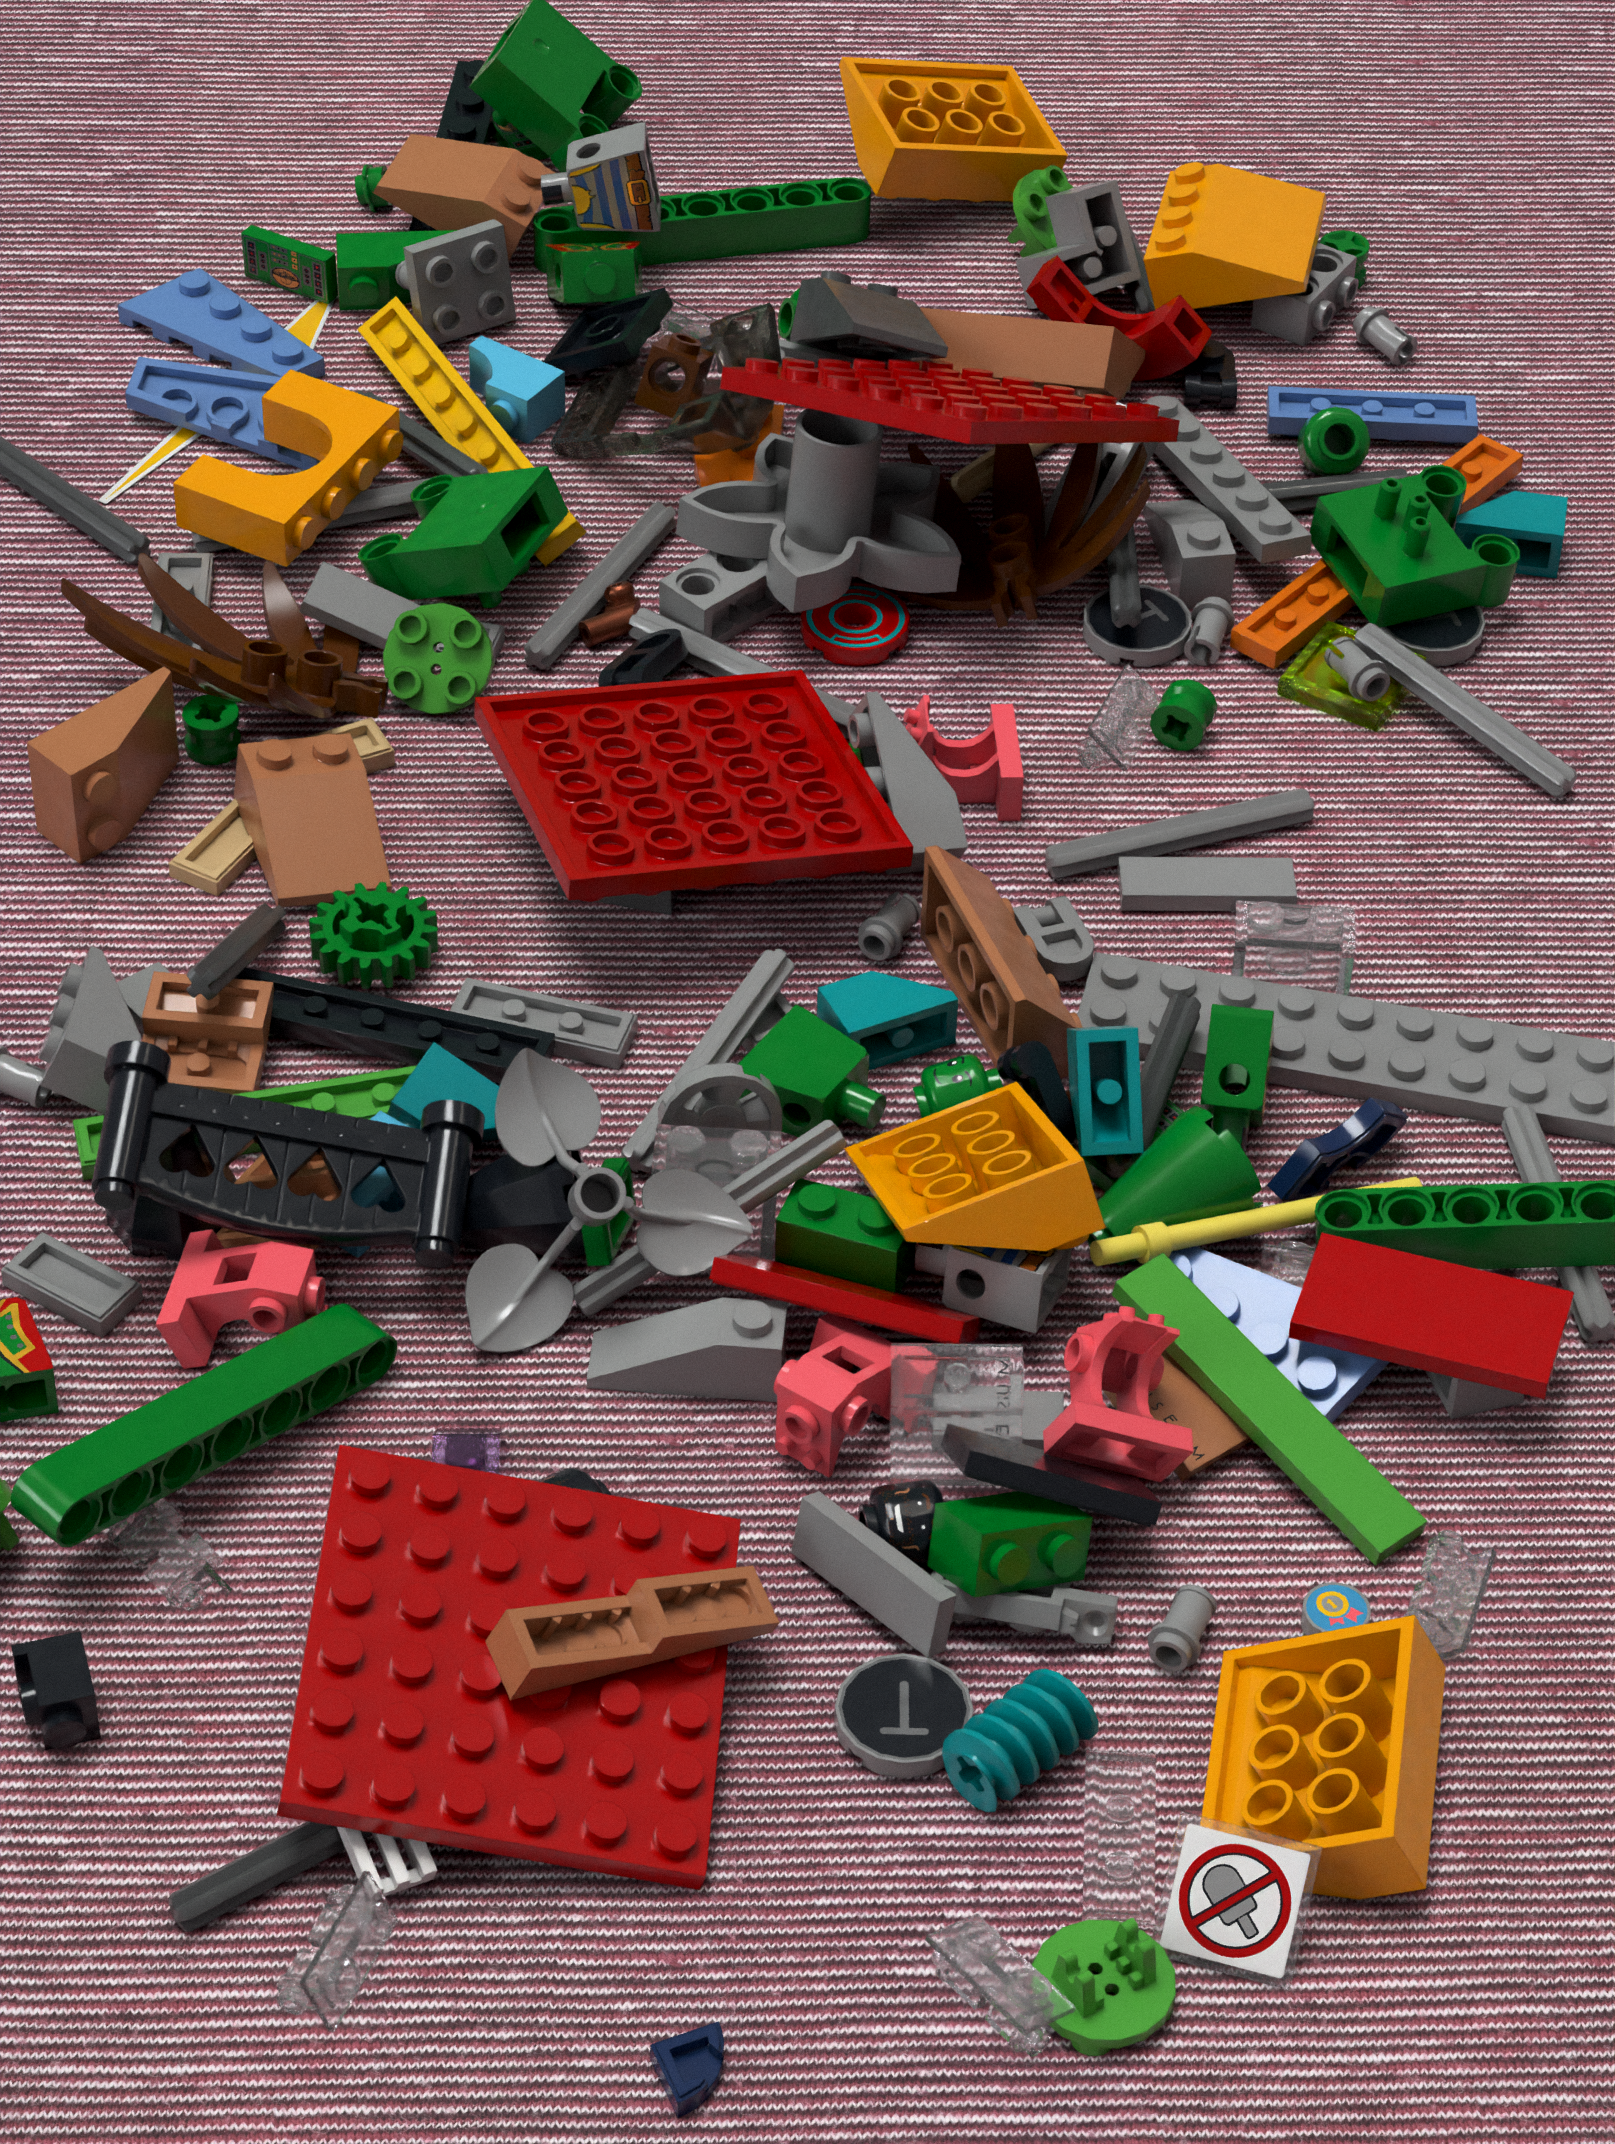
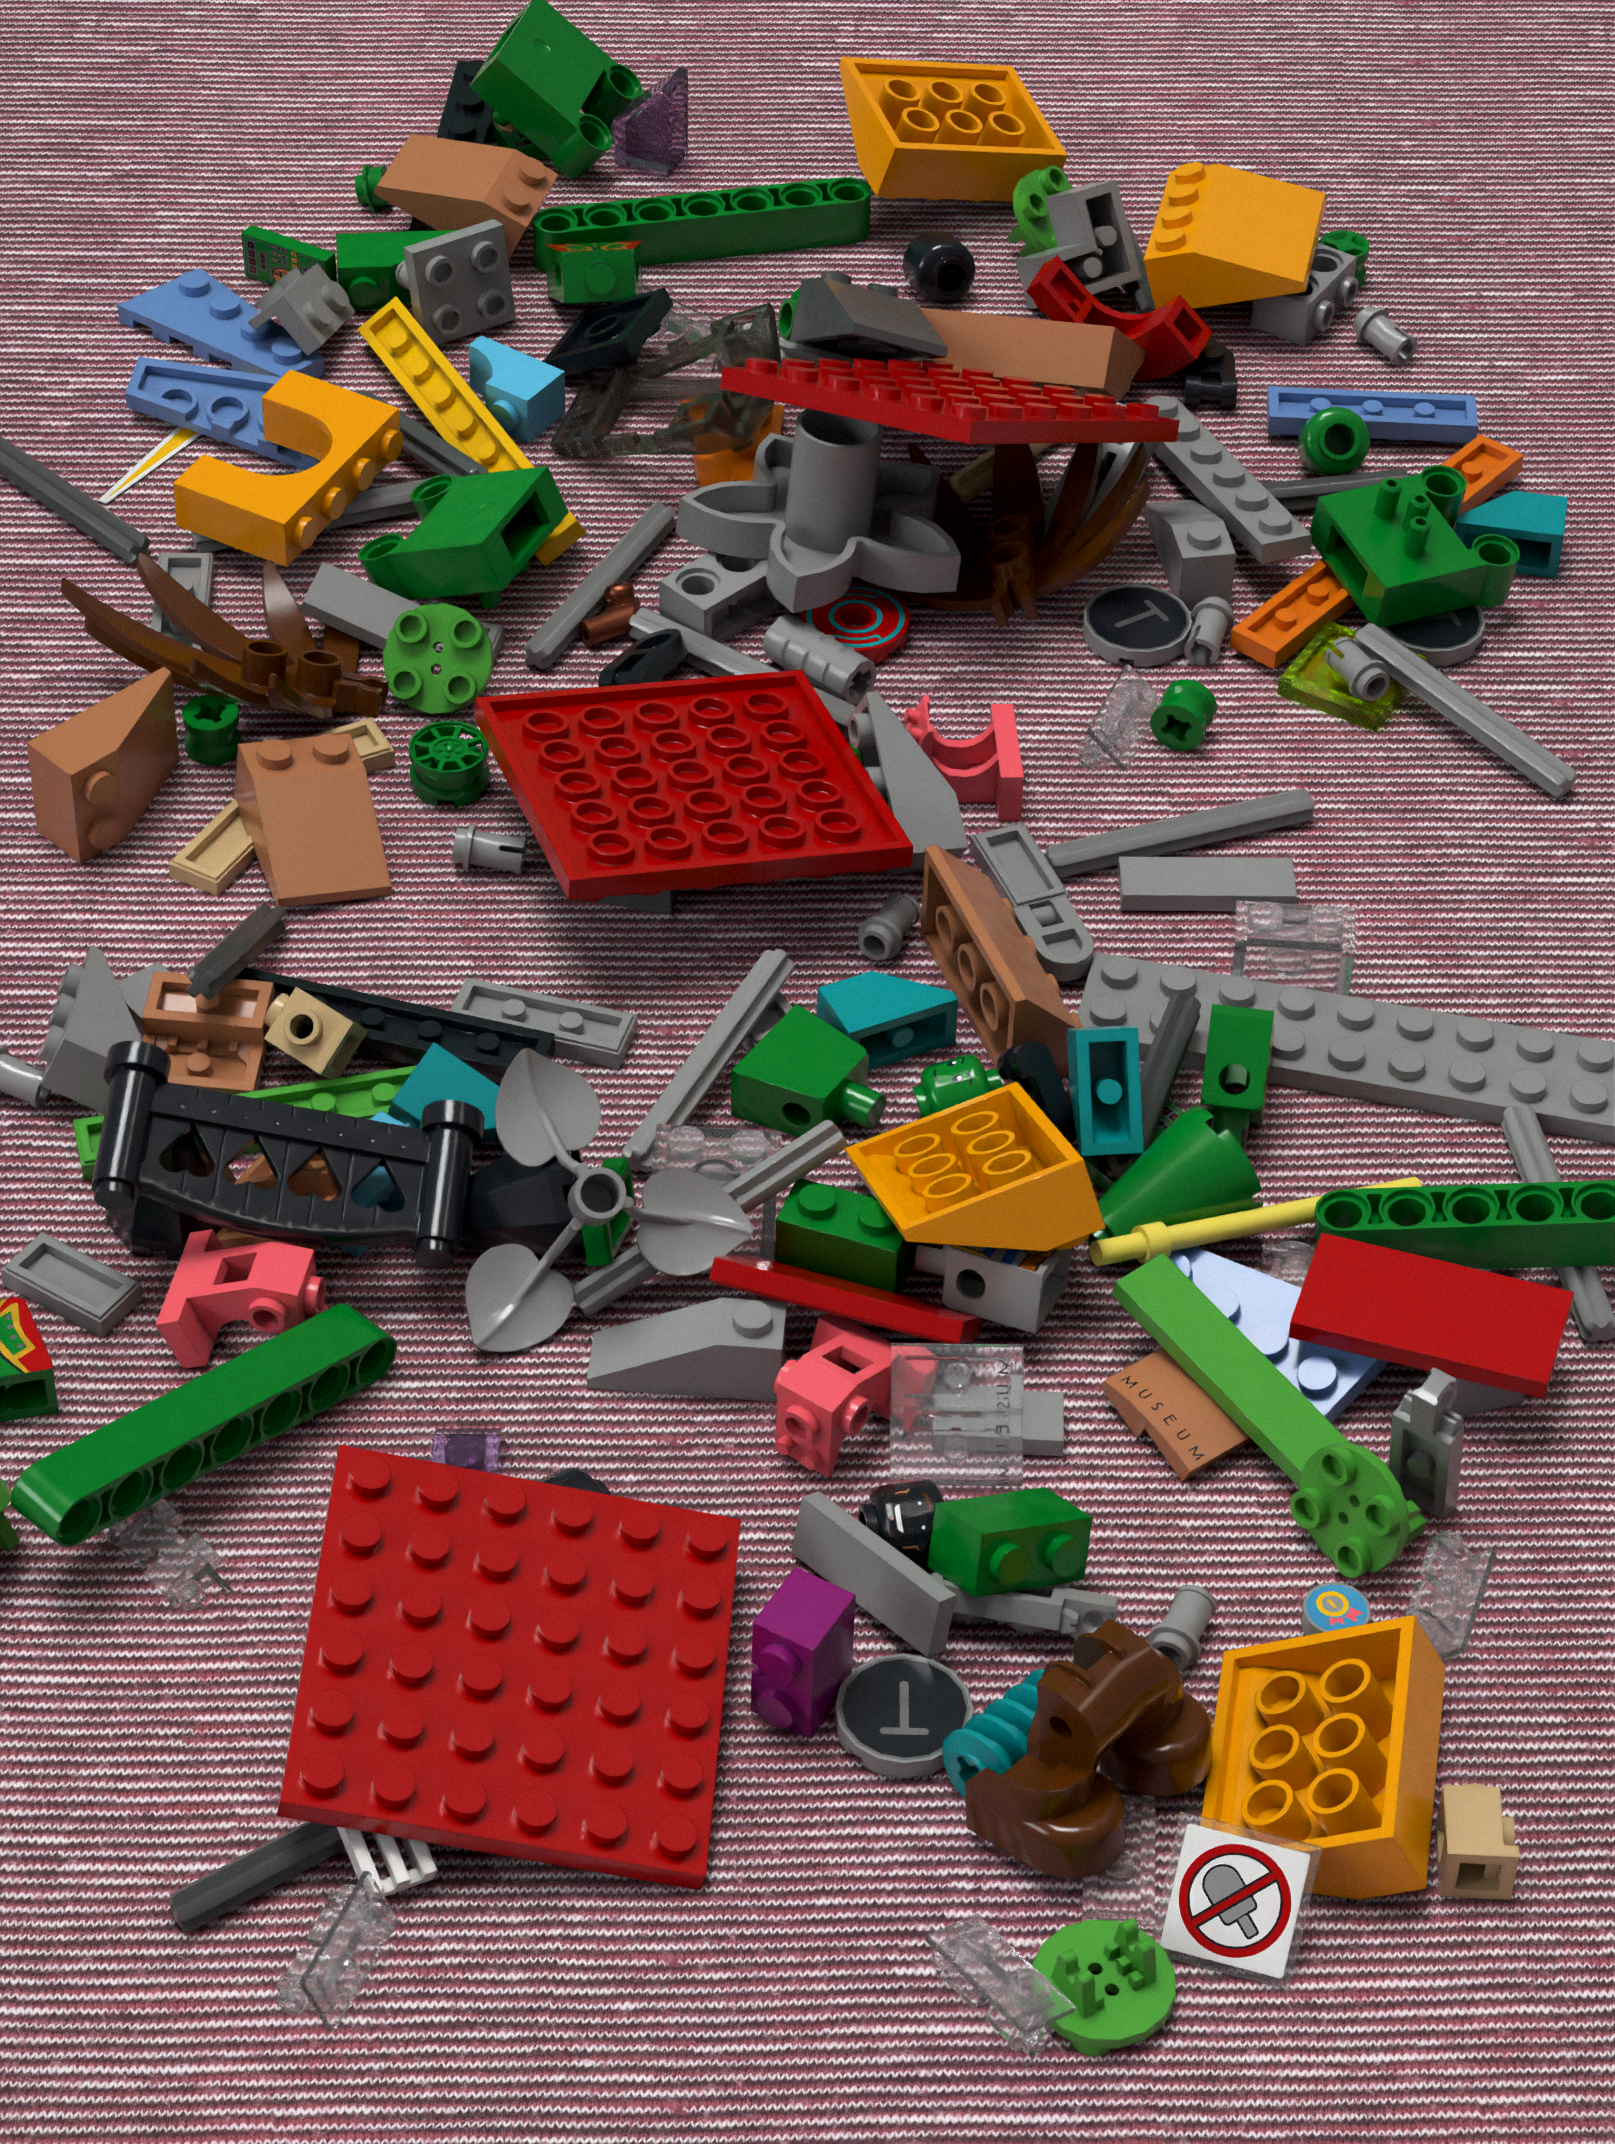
black brick [11,1631,101,1750] -> none
green gear [309,882,439,989] -> none
nougat slope [485,1566,780,1700] -> none
torso [541,122,662,232] -> none
reddish brown brick [634,333,715,422] -> none
dark blue tile [650,2021,724,2118] -> none
light grey piece [658,1063,782,1175] -> none
black tile [941,1423,1162,1527] -> none
coral tile [1043,1306,1193,1483] -> none
dark grey axle [1106,524,1142,628] -> none
dark blue tile [1267,1097,1408,1200] -> none
none -> light grey bracket [248,263,356,356]
none -> tan brick [264,987,368,1079]
none -> green wheel [409,721,490,807]
none -> light grey pin [452,824,527,874]
none -> clear purple slope [610,68,688,178]
none -> magenta piece [750,1567,856,1739]
none -> light grey axle [762,614,877,705]
none -> black head [902,231,976,304]
none -> reddish brown piece [965,1619,1212,1879]
none -> light grey tile [969,823,1069,909]
none -> bright green plate [1290,1441,1421,1578]
none -> light grey hinge [1388,1367,1464,1520]
none -> tan brick [1435,1783,1520,1900]

